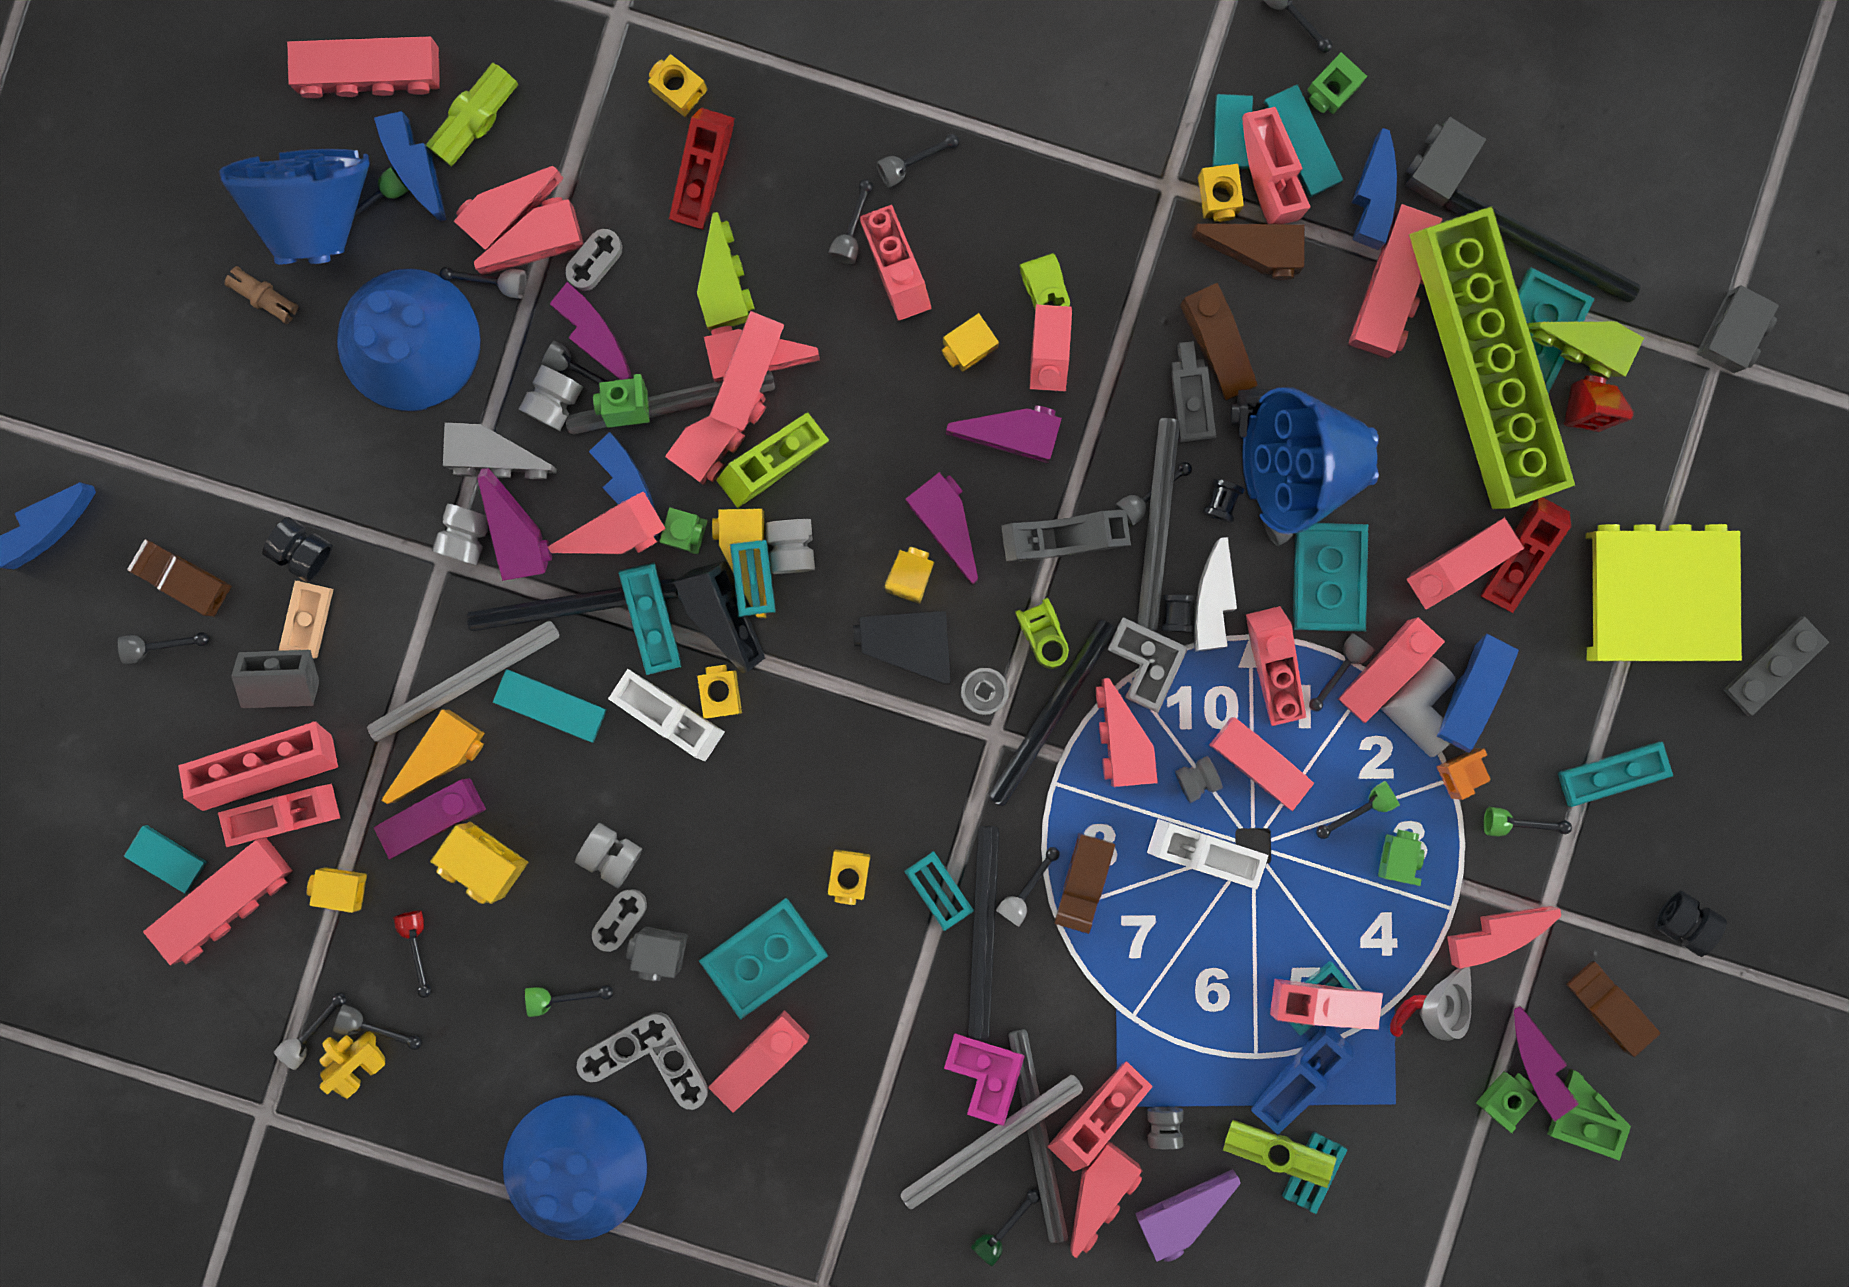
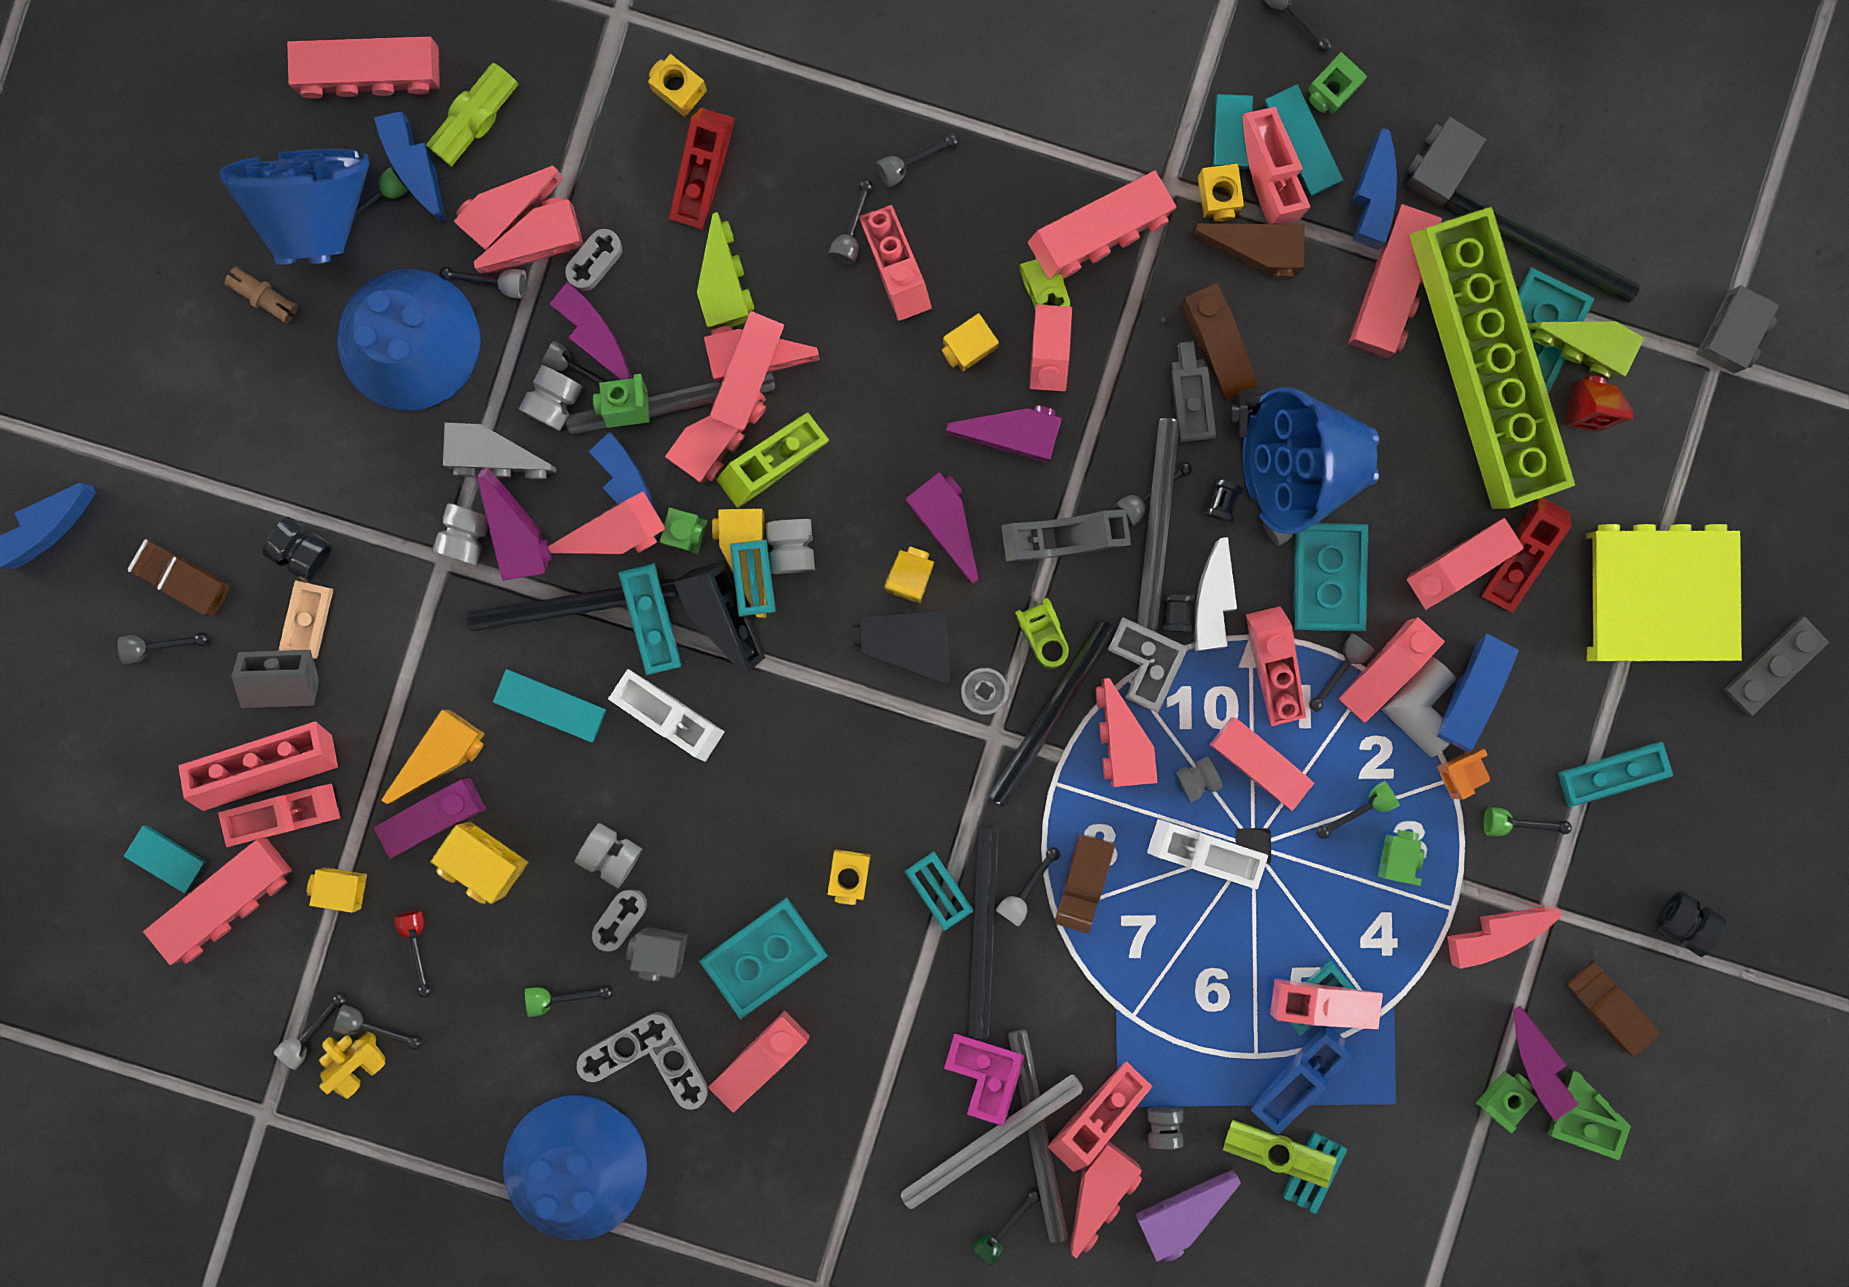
light grey axle [367,621,559,742] -> none
yellow brick [697,665,742,719] -> none
light grey piece [1390,967,1472,1041] -> none
none -> coral brick [1027,170,1177,279]

